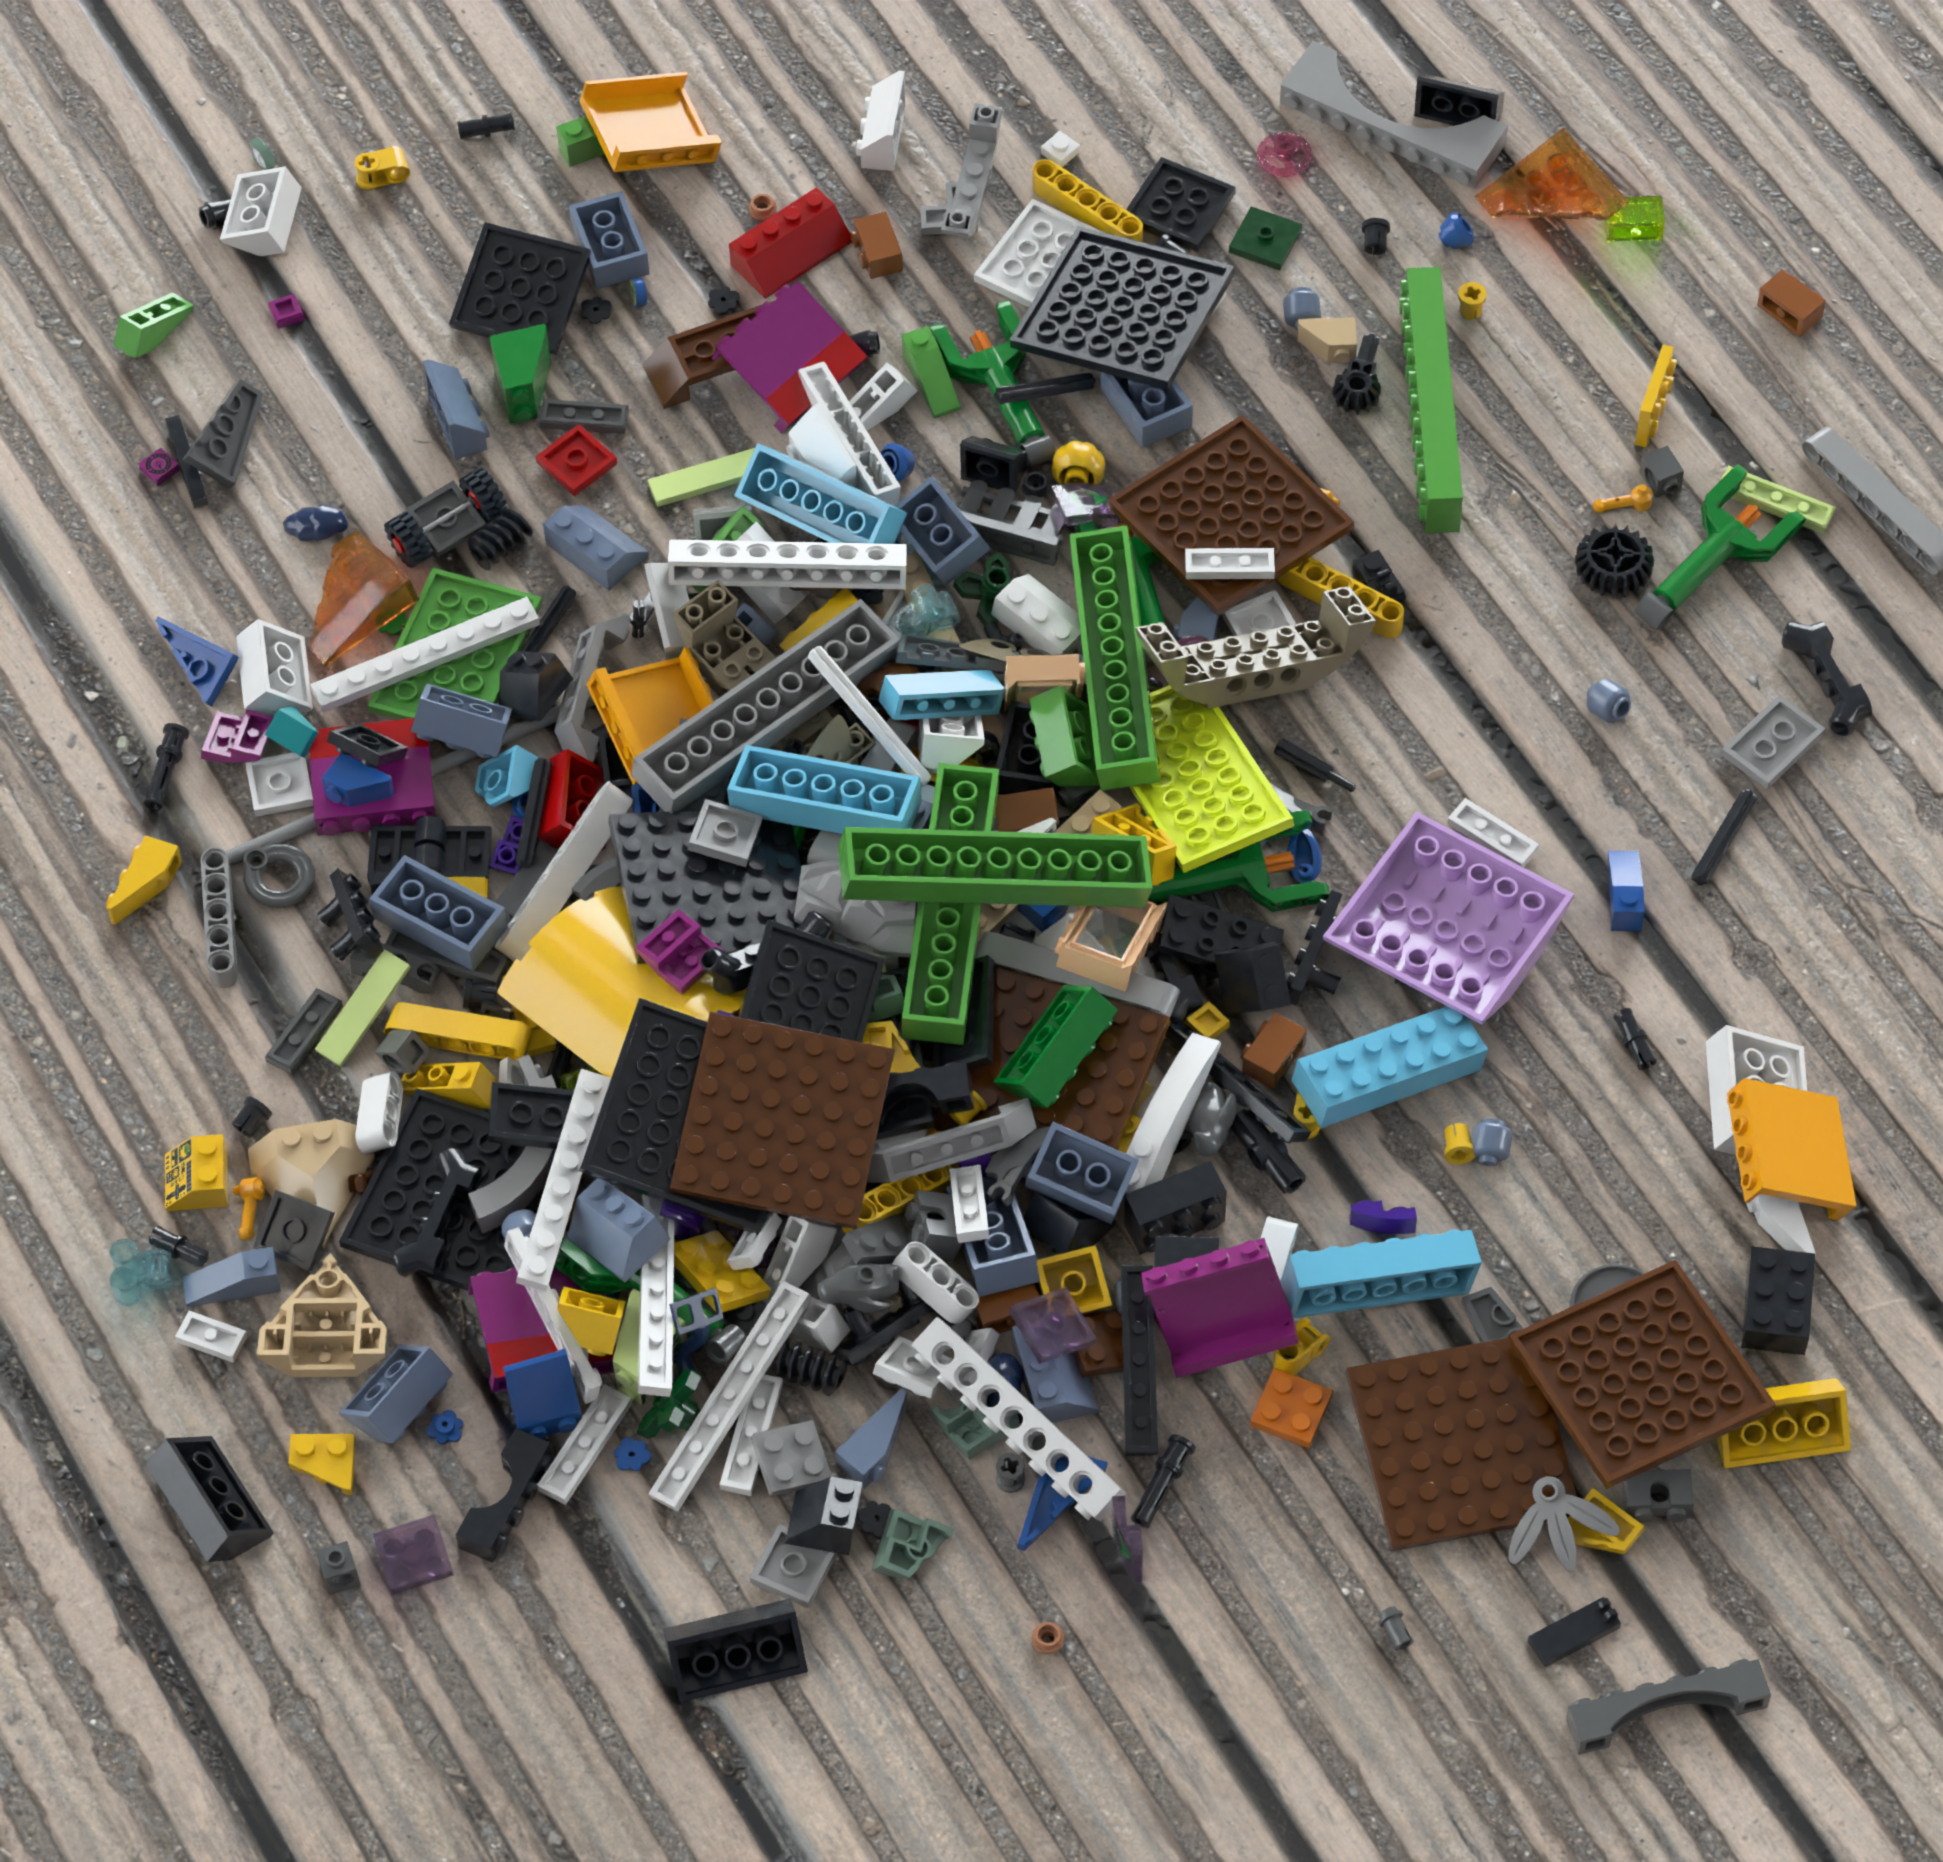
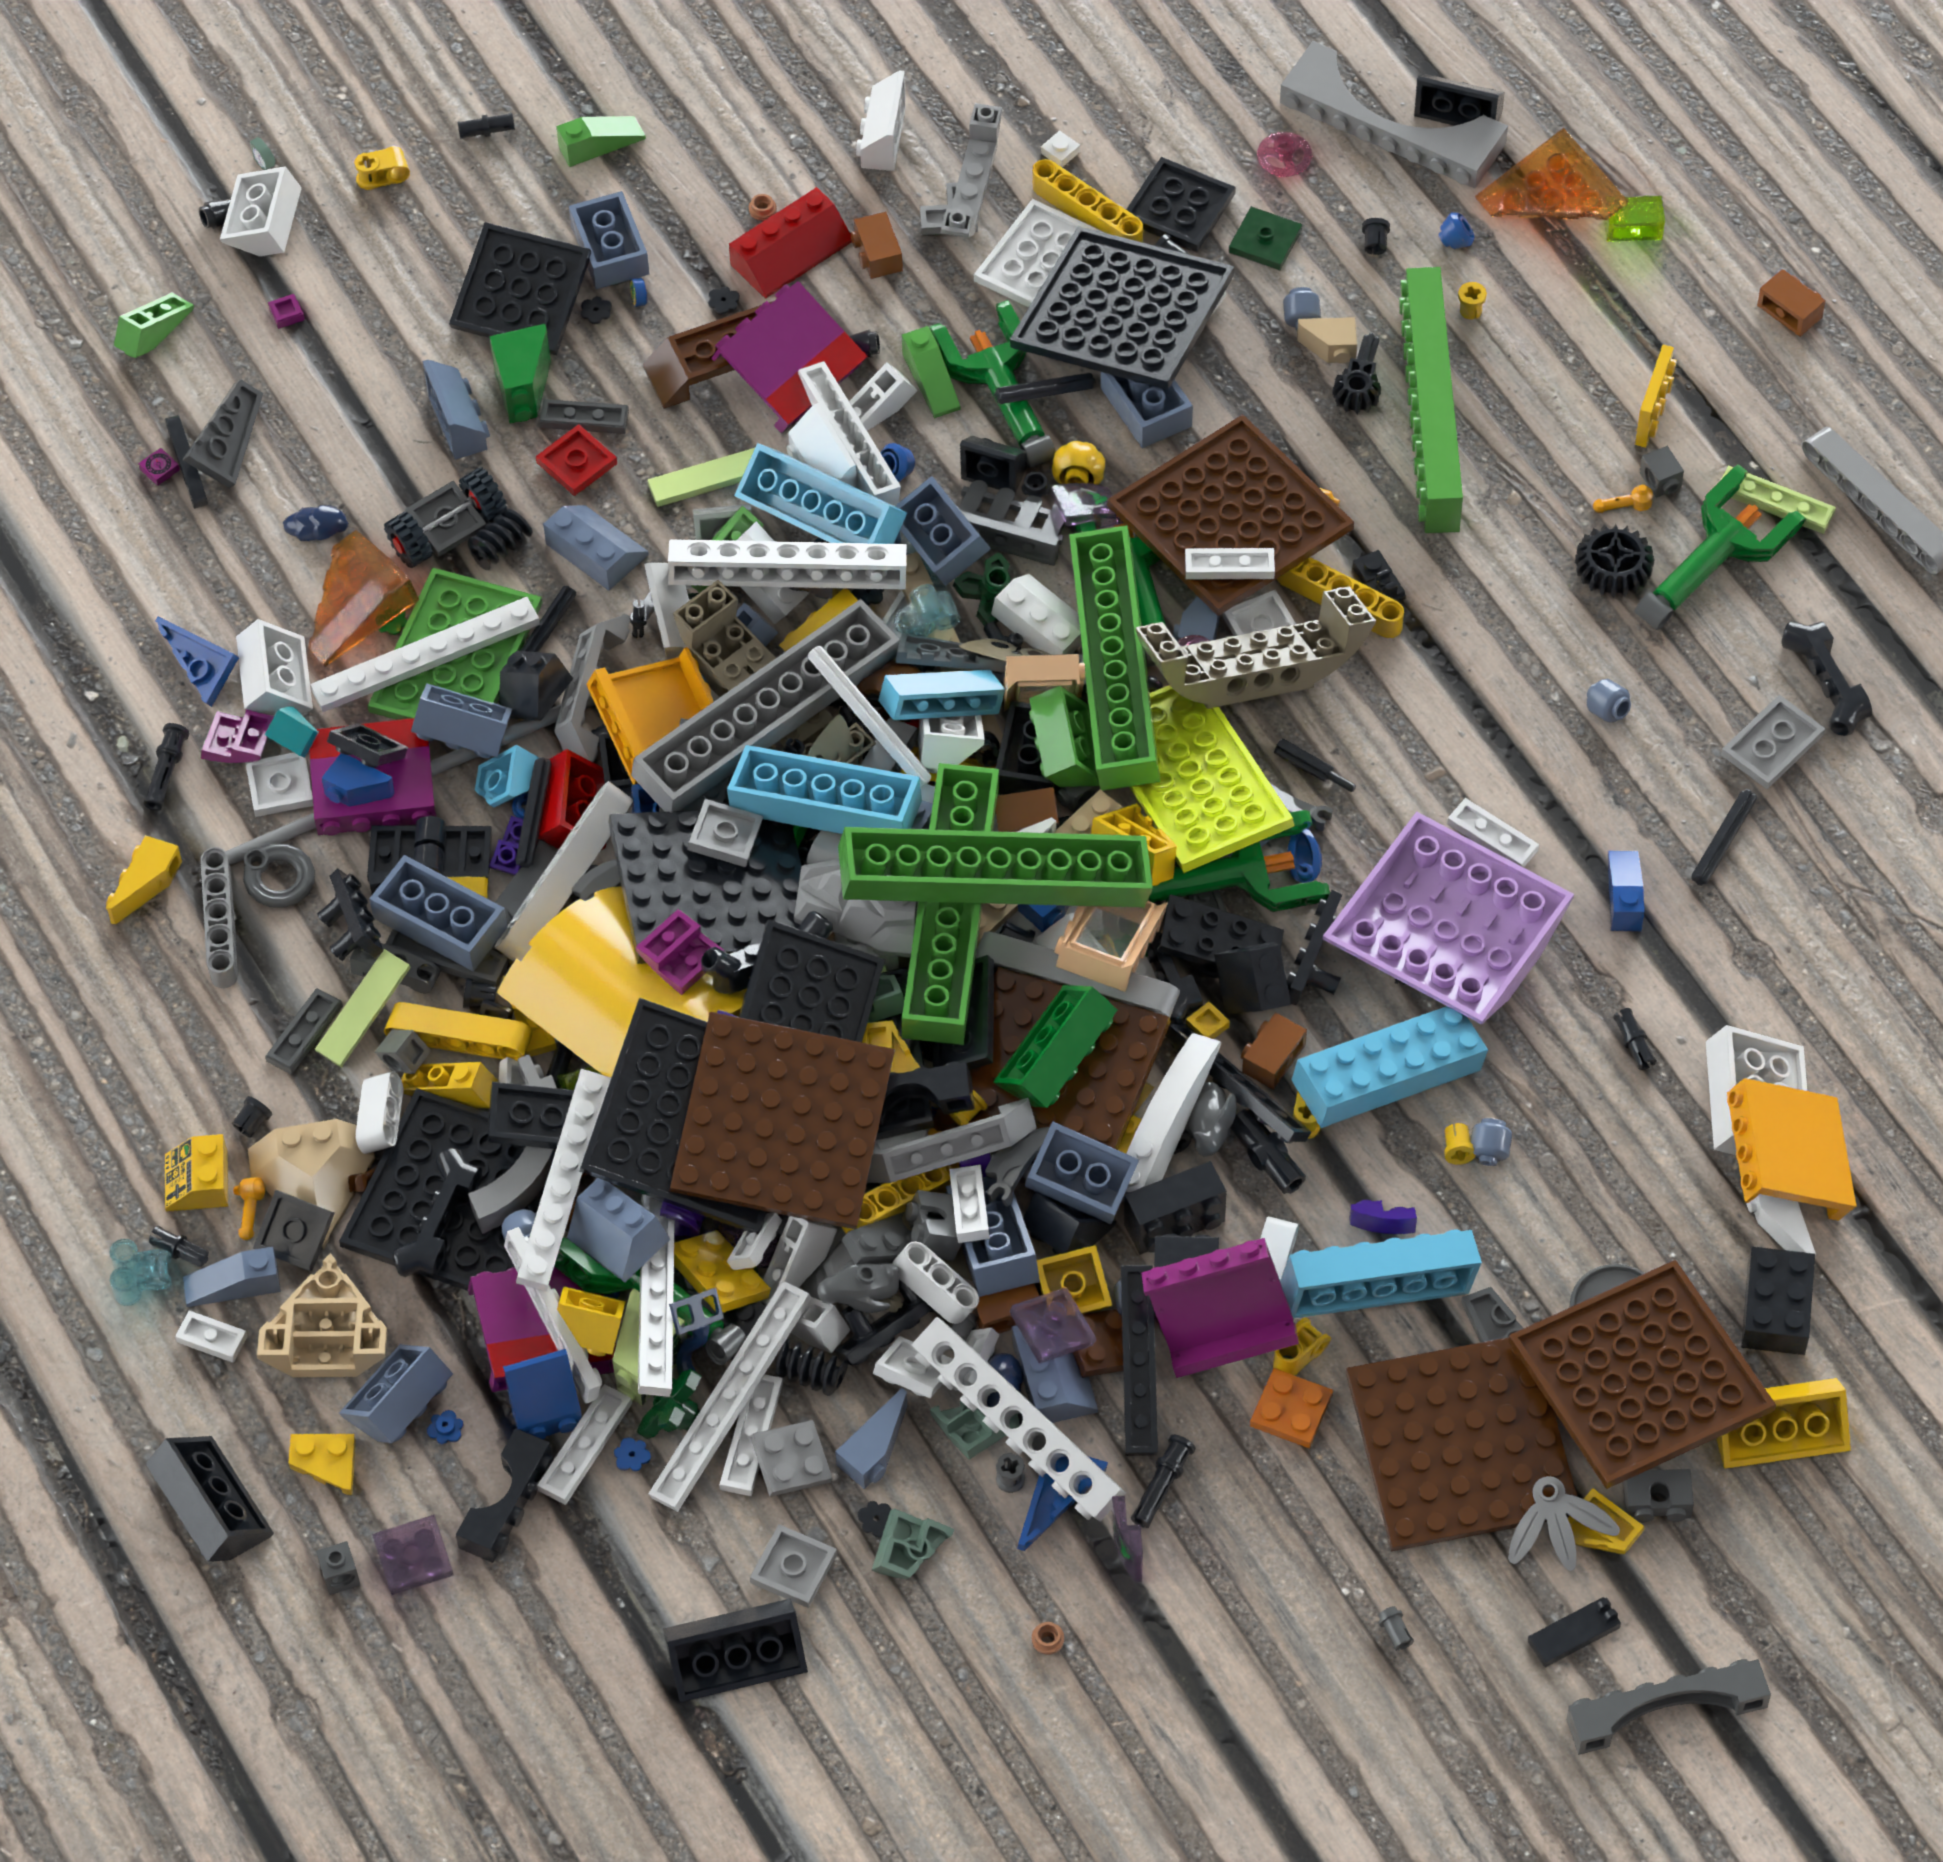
light orange panel [579,72,722,172] -> none
black slope [785,1476,863,1555] -> none

